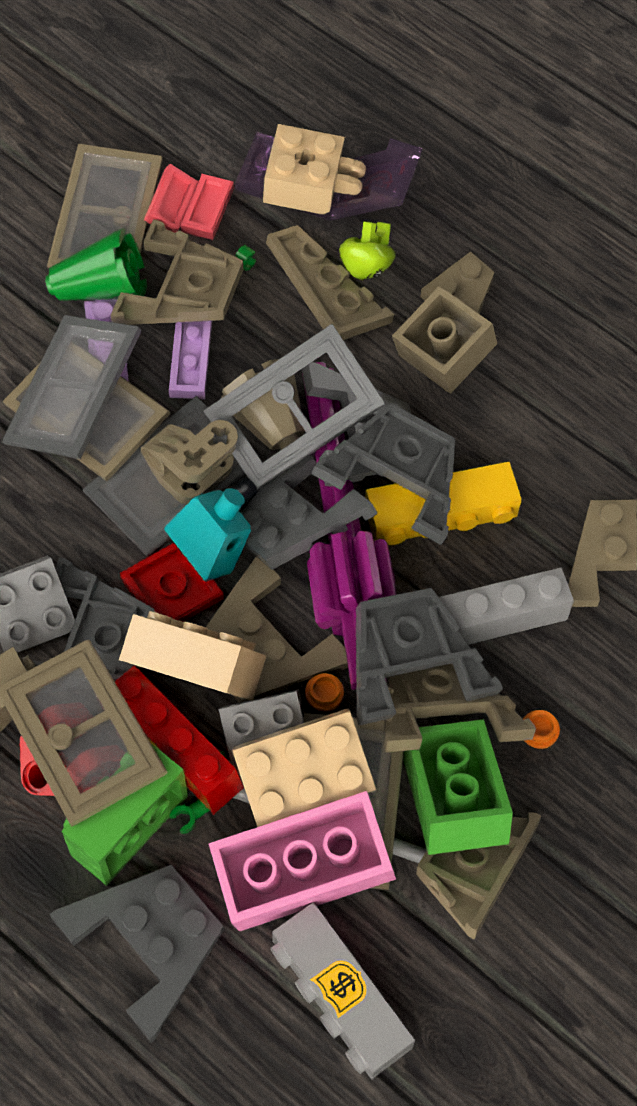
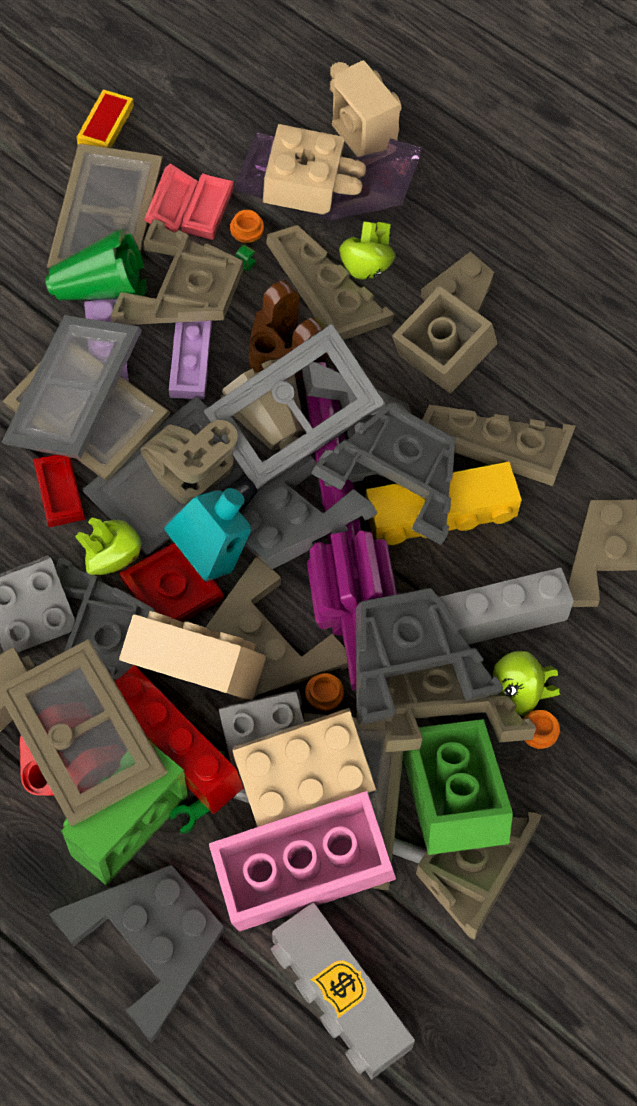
none -> red tile [33,454,85,528]
none -> lime piece [75,518,142,575]
none -> tile [77,89,134,148]
none -> orange plate [230,210,264,243]
none -> reddish brown piece [249,280,327,381]
none -> tan hinge [330,60,401,165]
none -> dark tan wing [422,405,576,486]
none -> lime piece [493,651,560,717]

